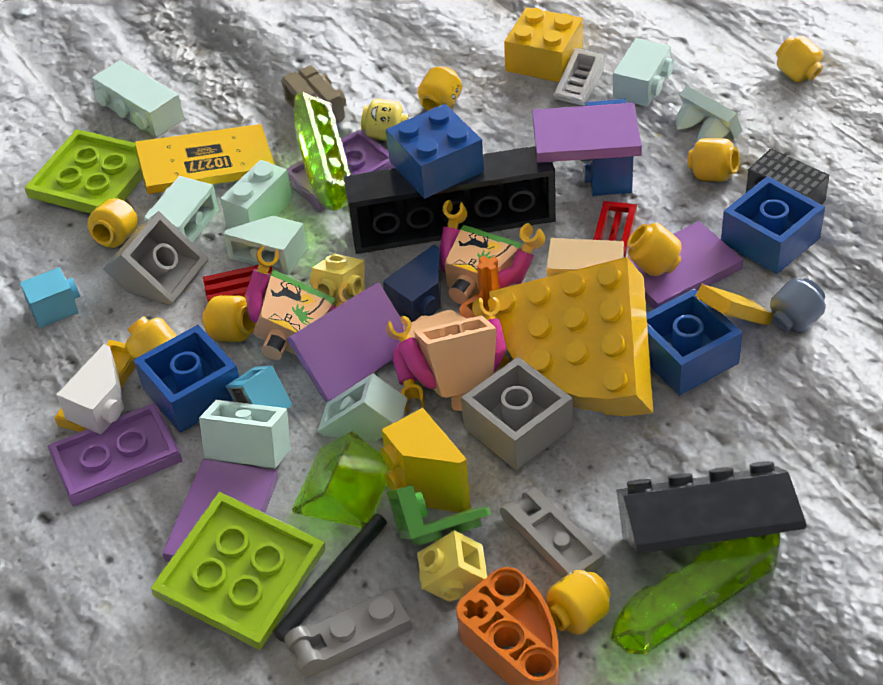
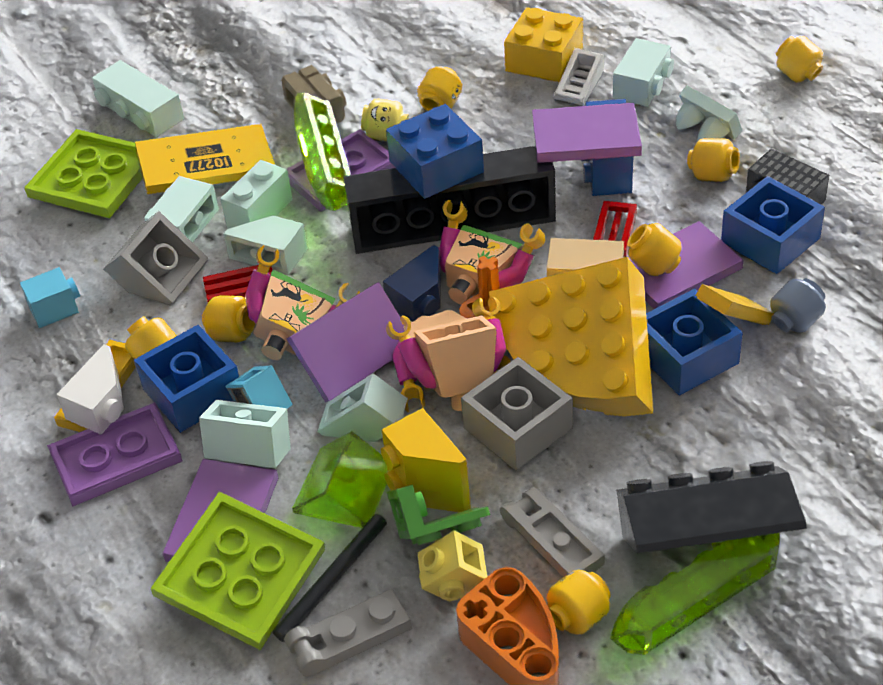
yellow head [87,199,138,248] -> none
light yellow brick [310,253,365,305] -> none

